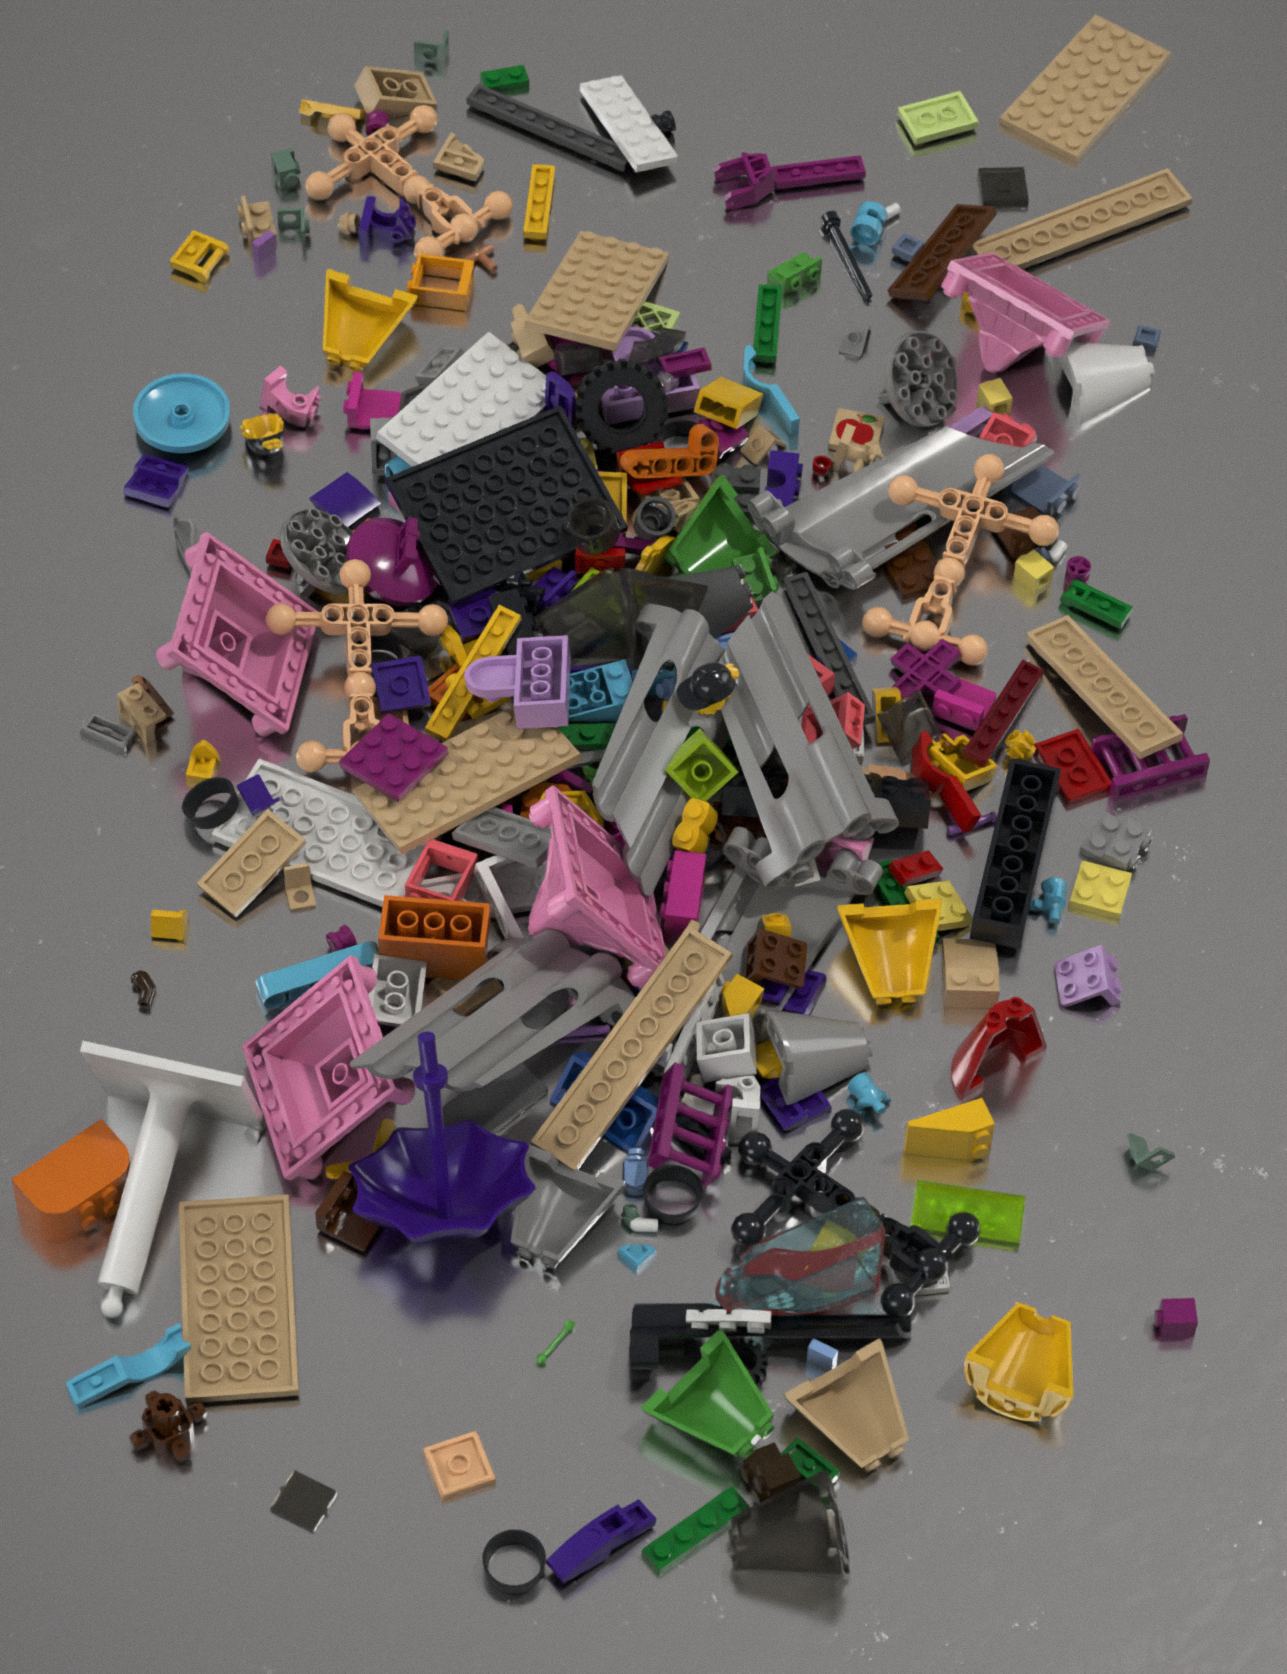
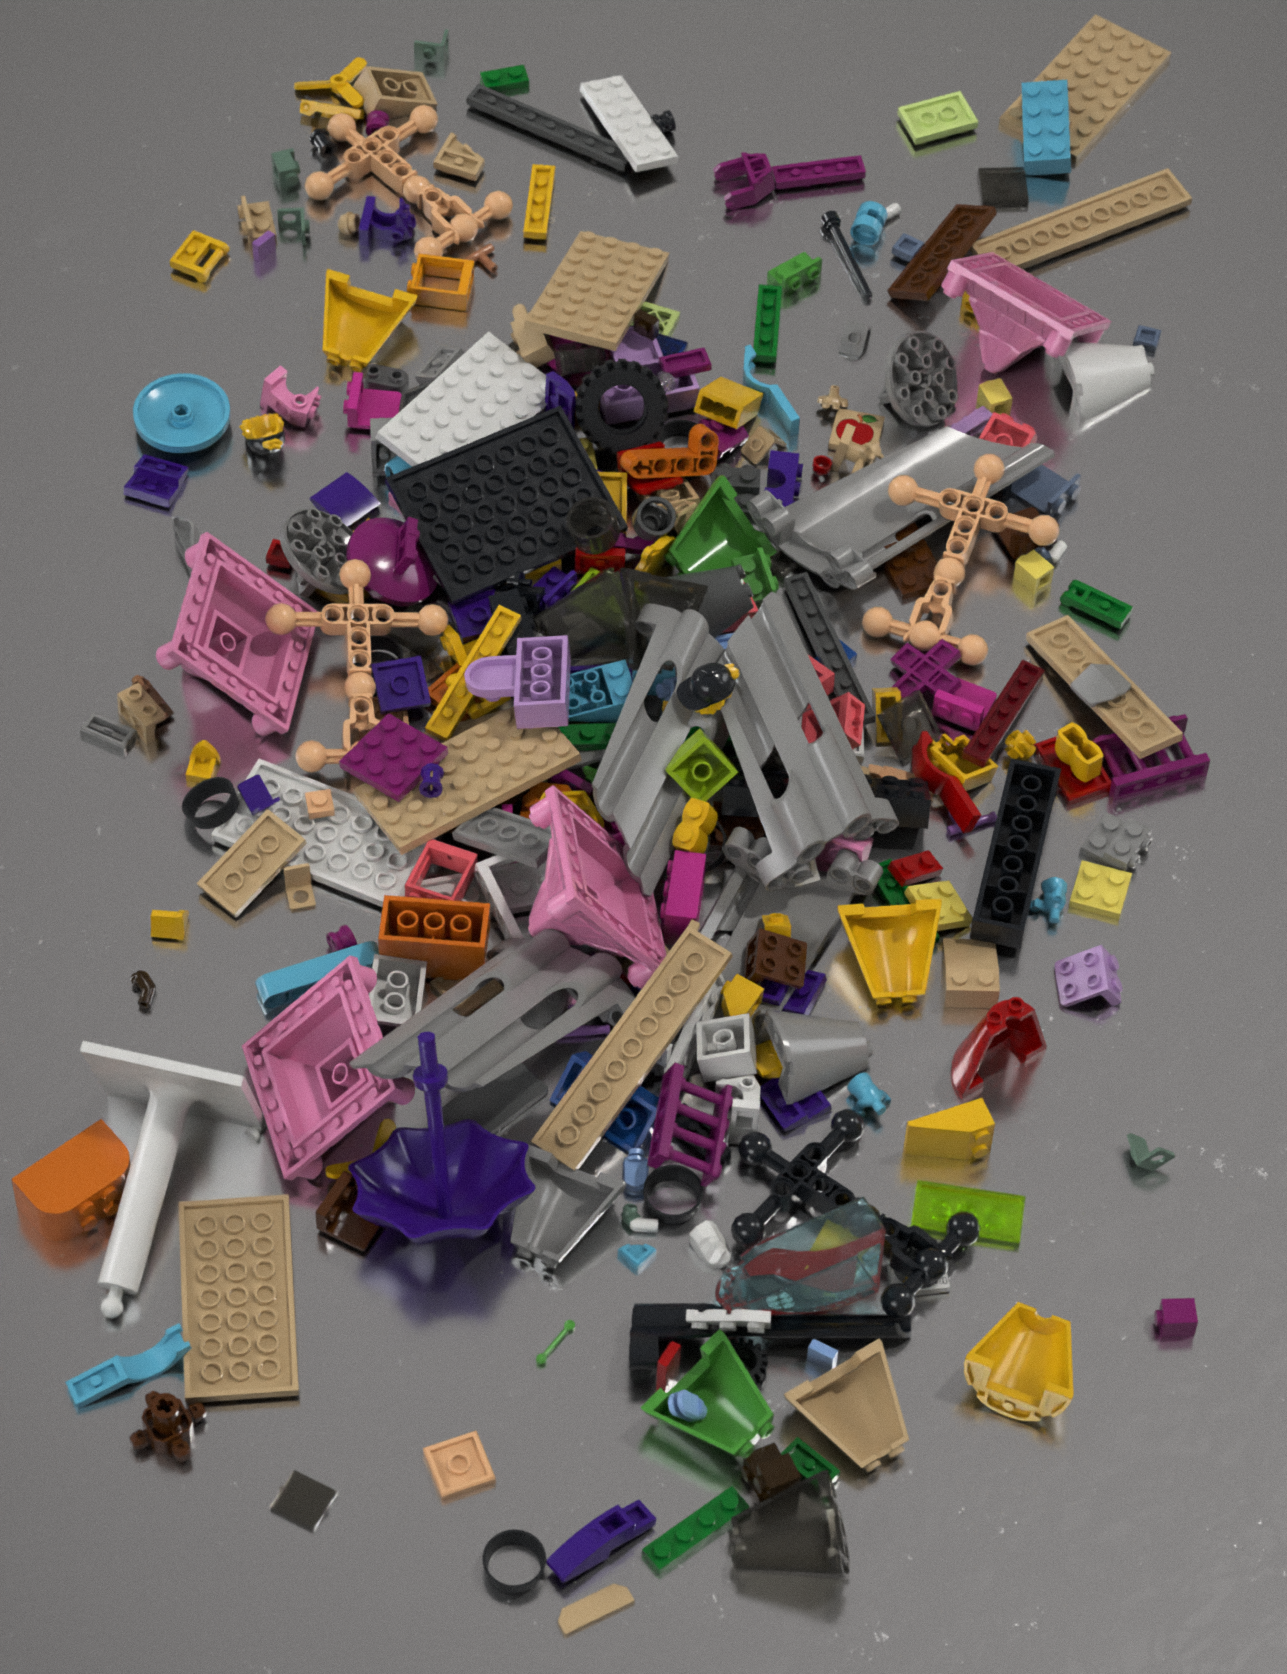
clear smoke tile [629,328,686,365] -> none
magenta wheel [1065,556,1091,585] -> none
none -> yellow piece [294,57,367,108]
none -> light nougat plate [305,789,335,819]
none -> black bush [309,128,338,158]
none -> flat silver plate [362,364,409,393]
none -> dark purple bush [419,763,444,798]
none -> tan piece [558,1583,635,1637]
none -> dark brown plate [634,309,659,341]
none -> red tile [656,1341,681,1392]
none -> light blue arm [668,1390,707,1422]
none -> white rock [689,1220,731,1269]
none -> tan plant [817,385,848,410]
none -> medium azure brick [1022,80,1072,176]
none -> yellow brick [1055,722,1103,783]
none -> light grey slope [1070,664,1131,708]

